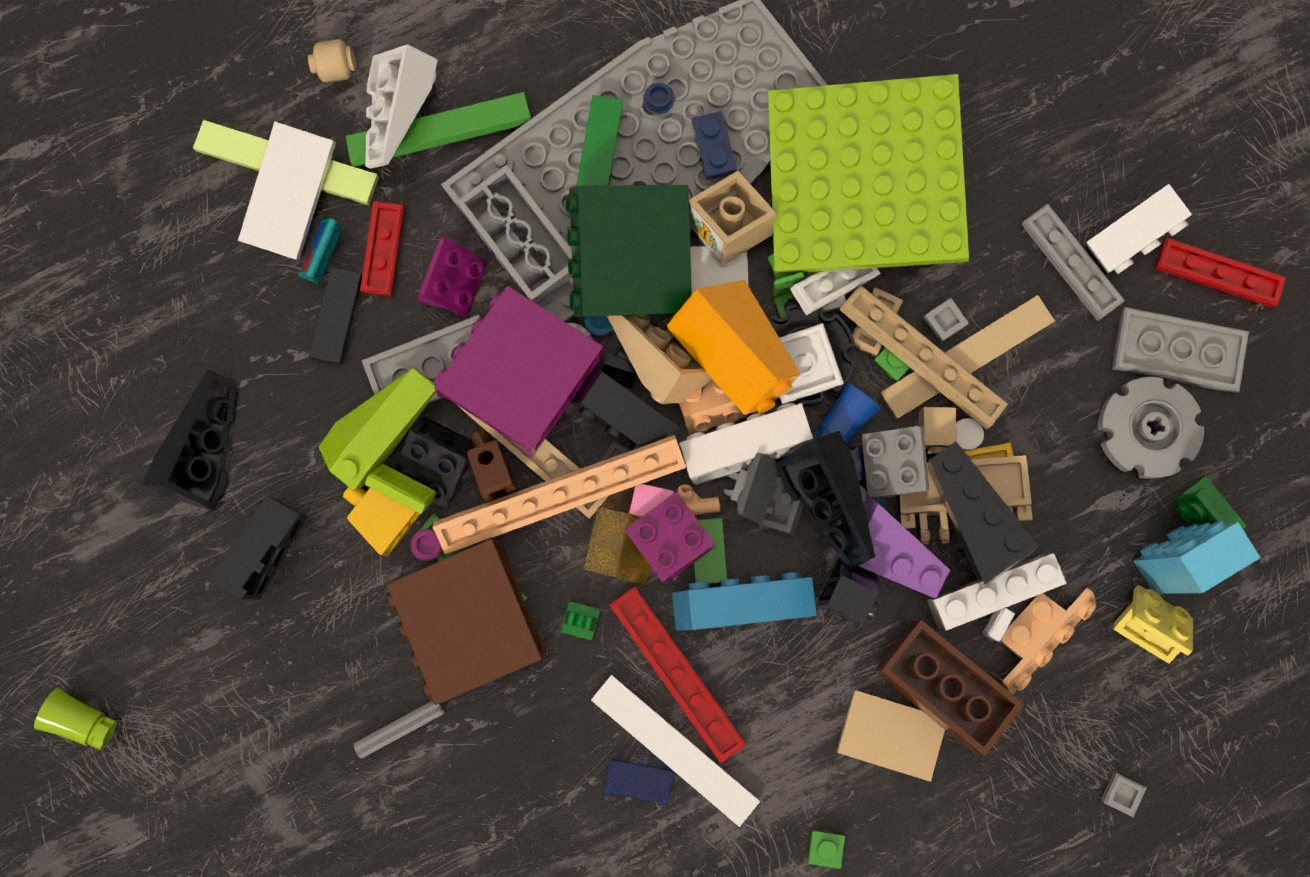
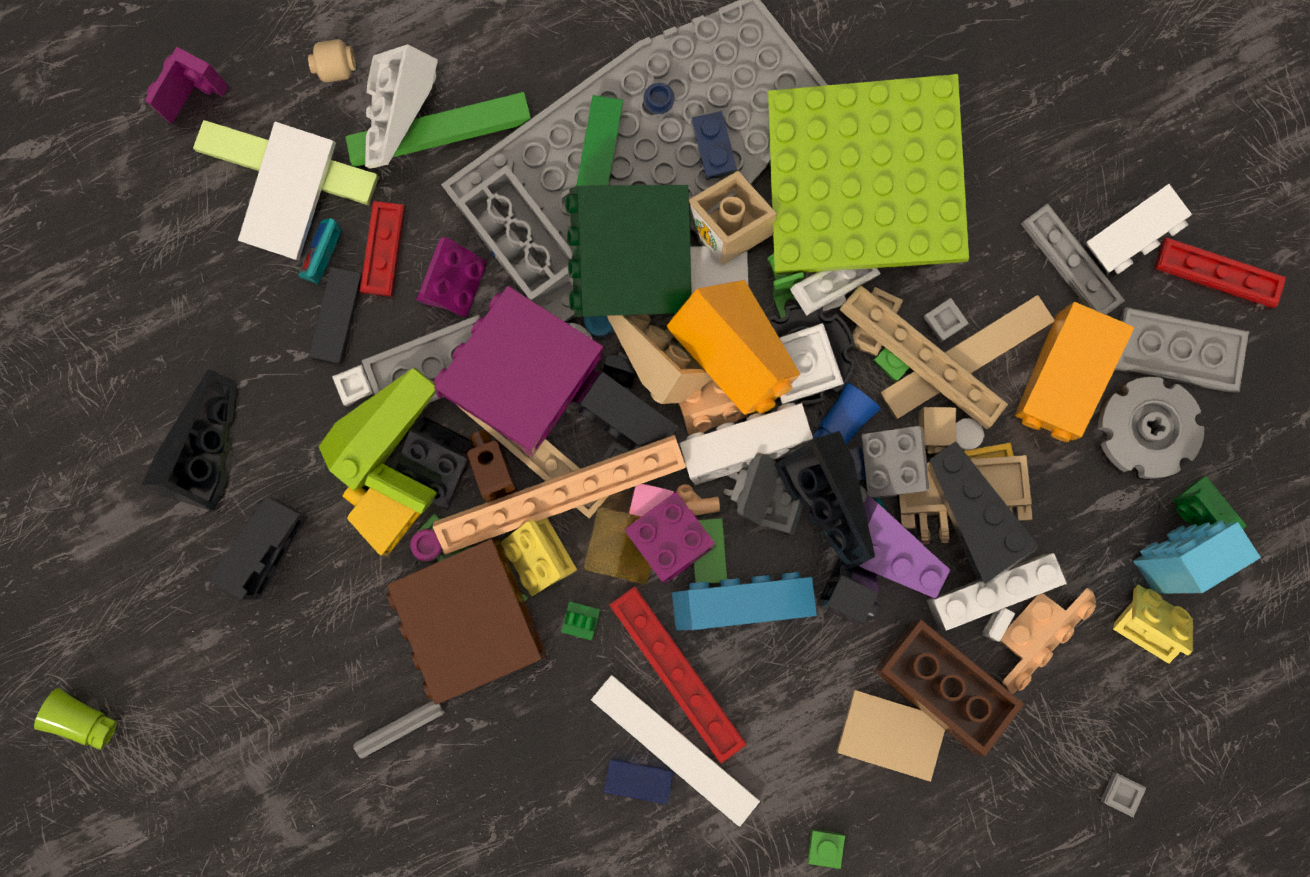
none -> magenta bracket [145,47,229,124]
none -> white tile [332,365,374,406]
none -> light yellow bracket [501,518,577,596]
none -> light orange slope [1015,302,1134,442]

